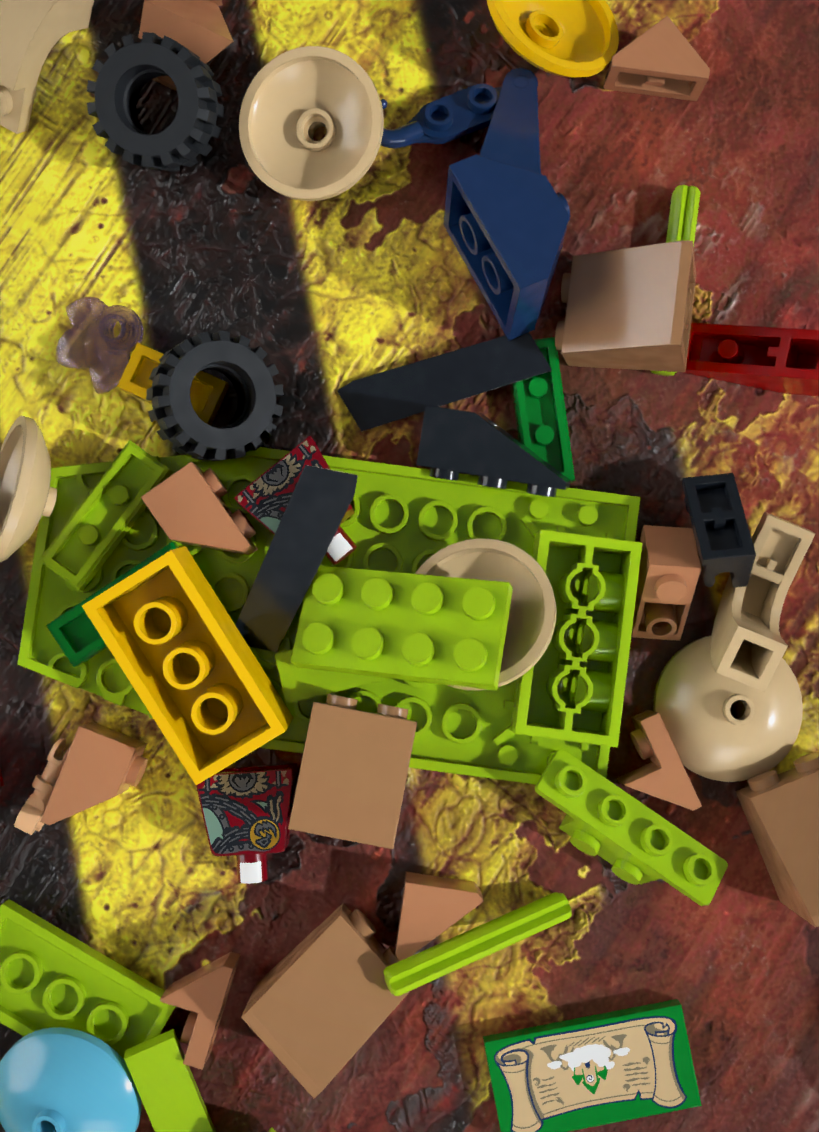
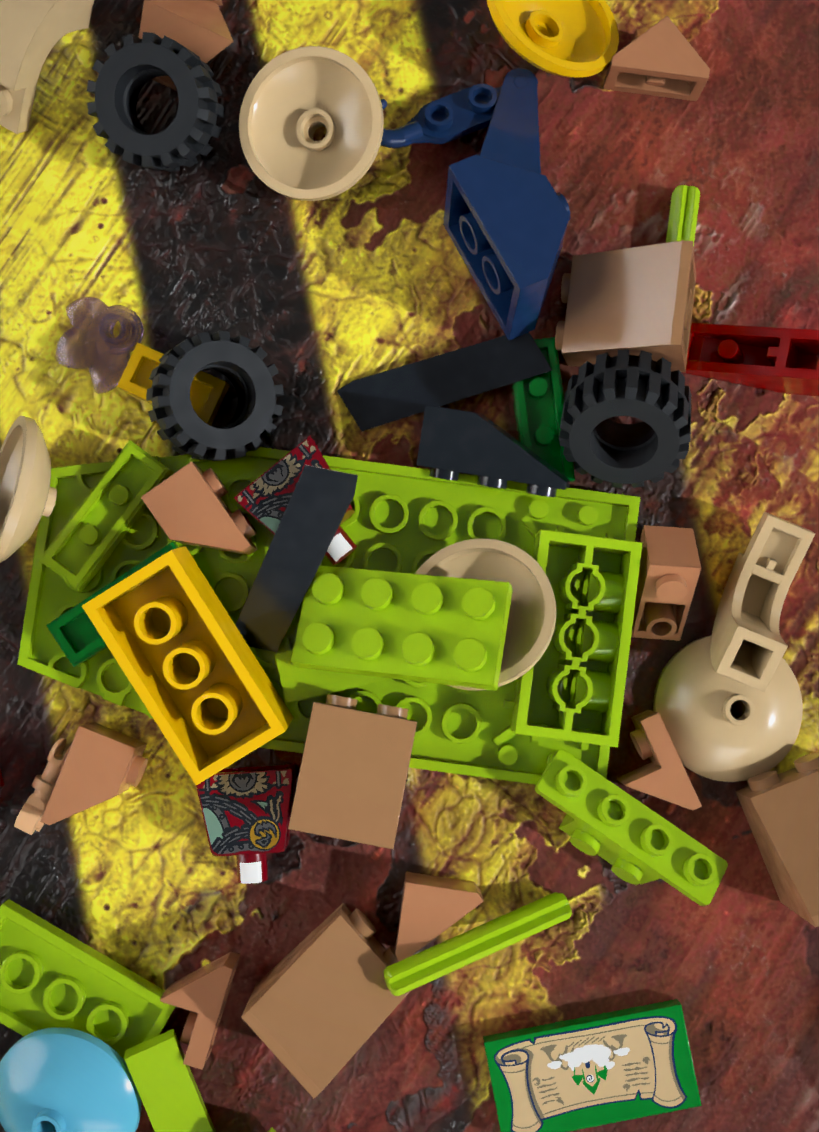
black hinge [682,473,756,588] -> none
none -> black tyre [559,349,692,488]

